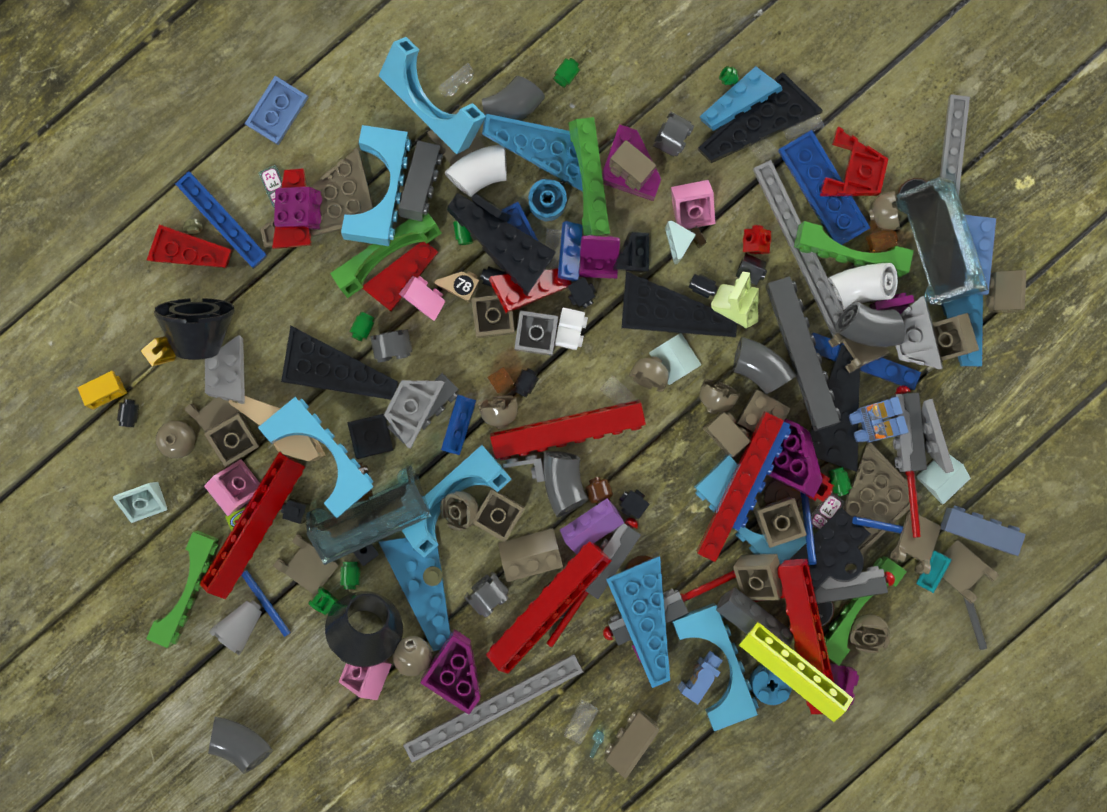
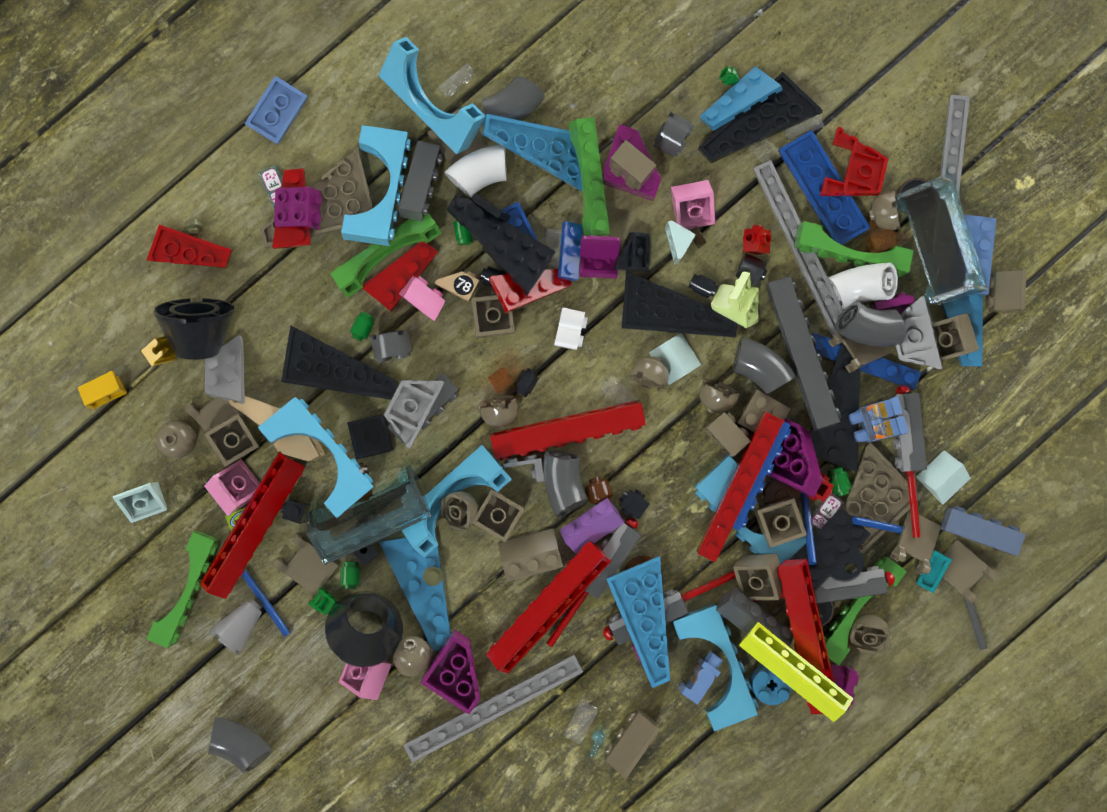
black brick [117,399,139,427] -> none
blue plate [175,171,268,268] -> none
blue plate [441,395,476,455] -> none
dark grey brick [464,572,509,618] -> none
light grey brick [514,311,558,356] -> none
dark azure brick [528,179,567,222] -> none
green brick [553,58,580,88] -> none
black brick [567,277,597,309] -> none
light grey wing [921,399,954,473] -> none

